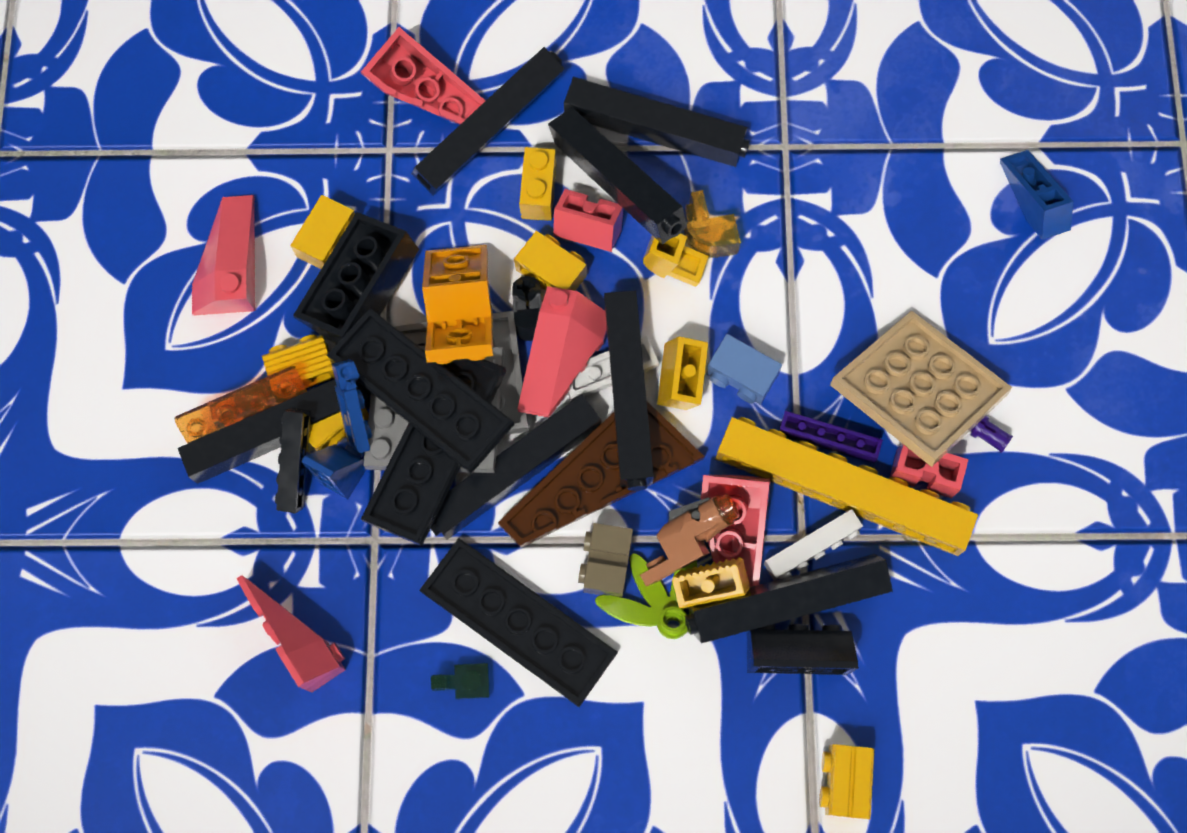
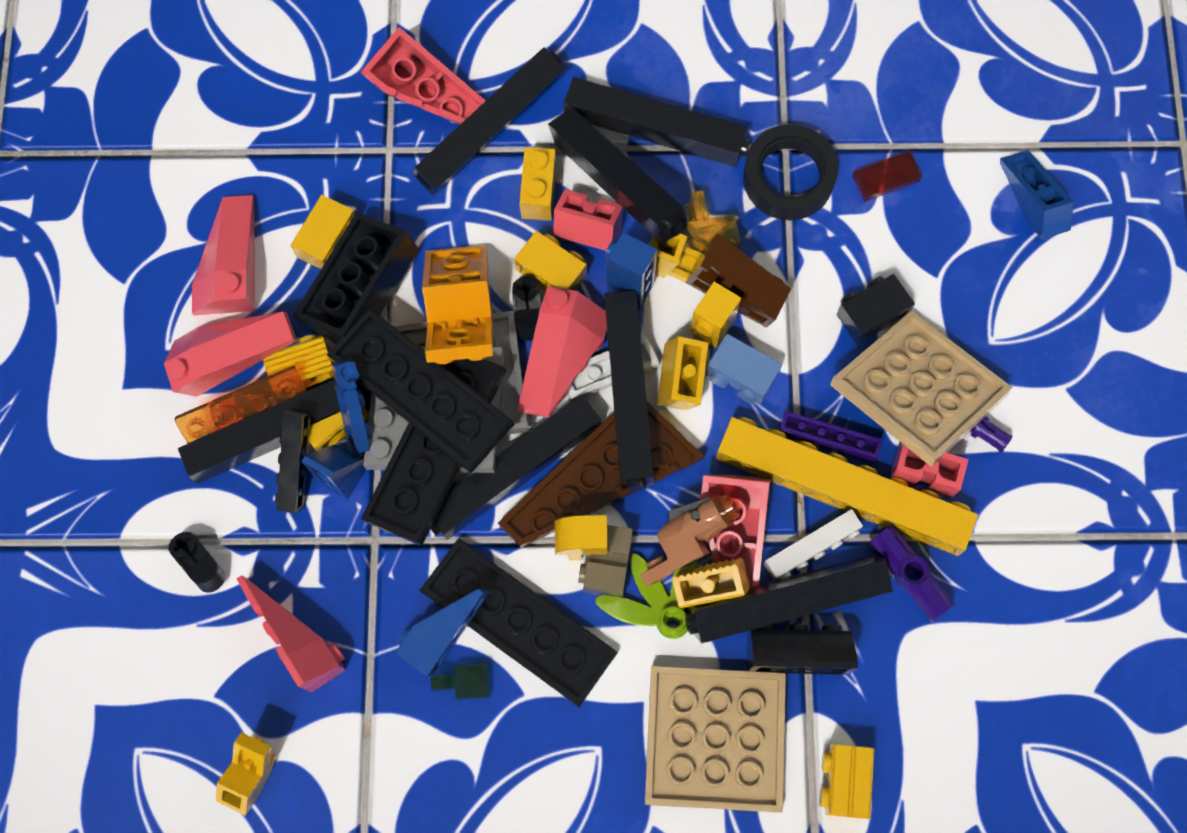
none -> coral wedge [164,311,297,397]
none -> black piece [168,532,225,593]
none -> yellow brick [216,732,276,816]
none -> blue slope [394,588,491,677]
none -> yellow brick [554,515,608,561]
none -> blue brick [604,232,657,310]
none -> tan plate [645,666,786,813]
none -> reddish brown wedge [685,233,791,328]
none -> yellow brick [690,281,741,349]
none -> black tyre [743,125,838,220]
none -> black brick [836,273,915,345]
none -> clear red plate [852,151,922,202]
none -> dark purple piece [869,525,955,622]

